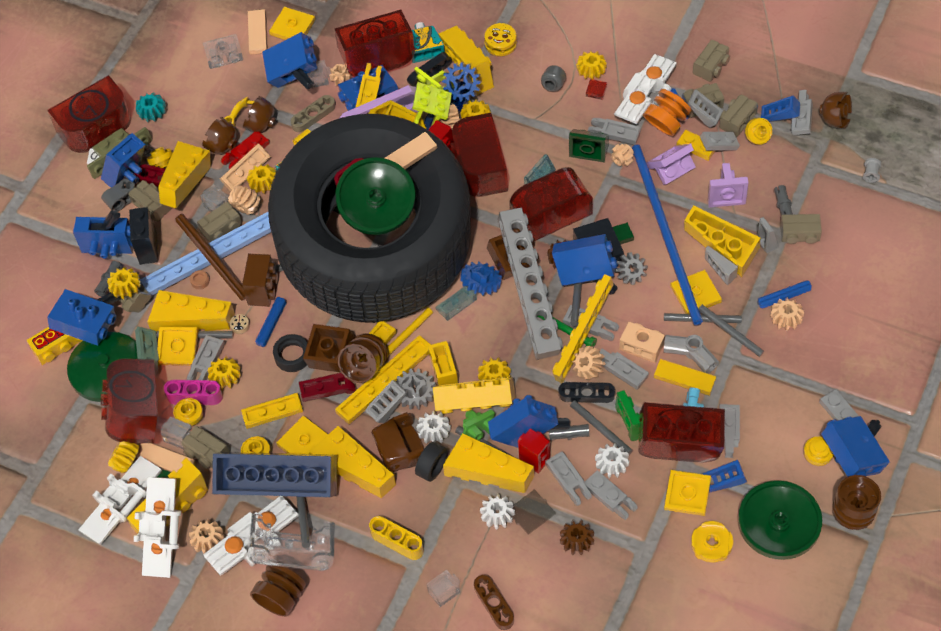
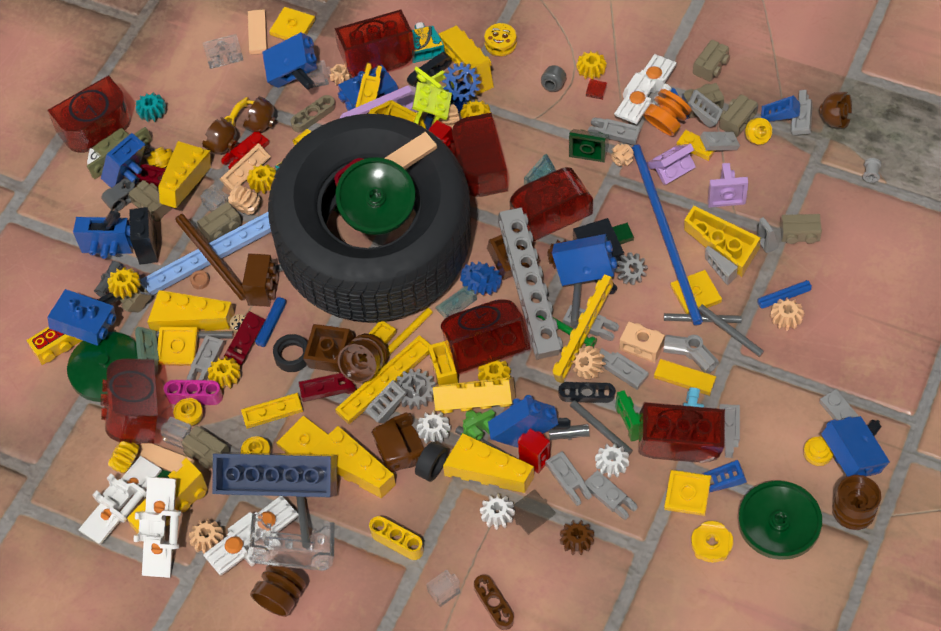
dark grey pin [774,185,793,216] -> none
none -> dark red plate [224,311,265,365]
none -> clear red brick [441,299,530,374]

